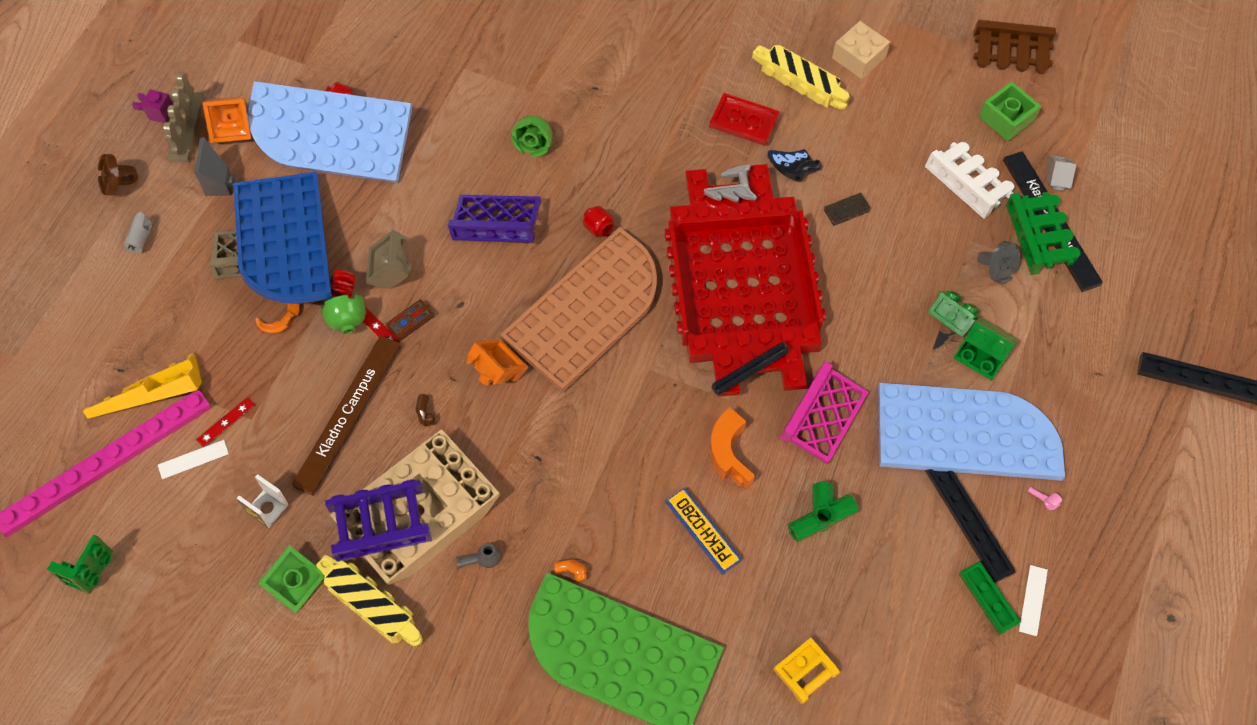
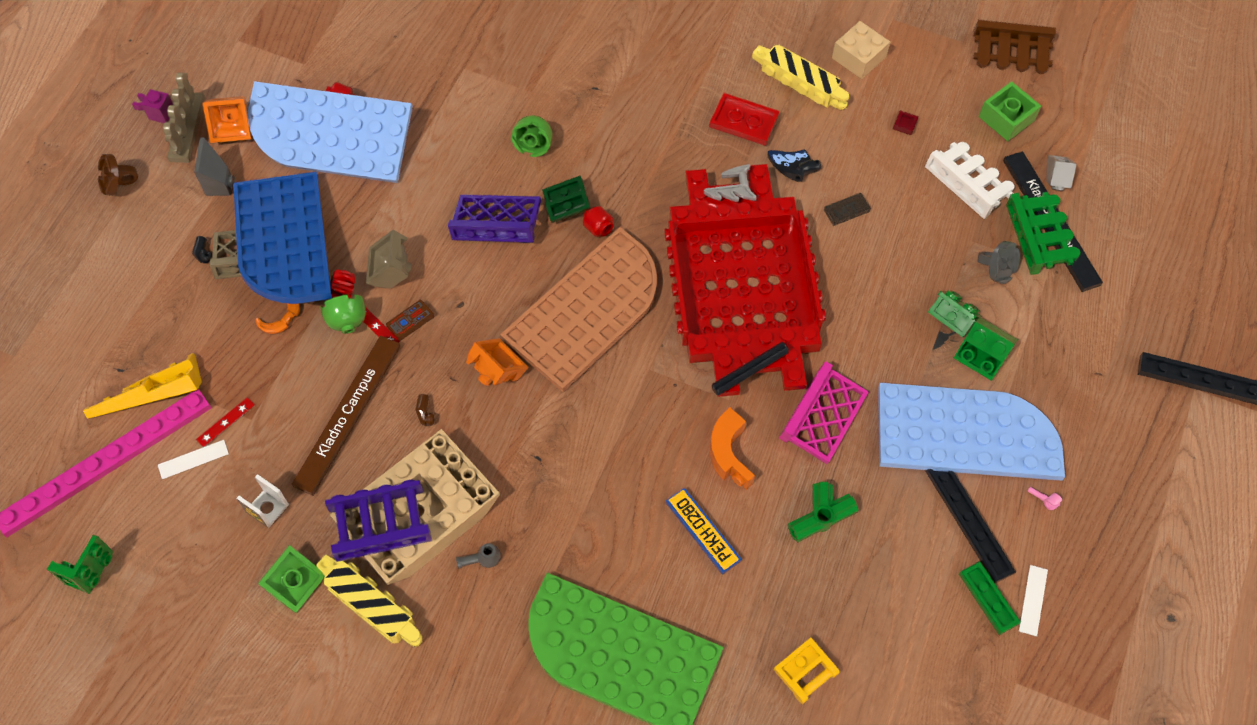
light grey hinge [123,211,152,253] -> none
orange arm [554,559,587,581] -> none
none -> black arm [192,236,212,264]
none -> dark green slope [542,175,591,223]
none -> dark red tile [893,110,919,135]

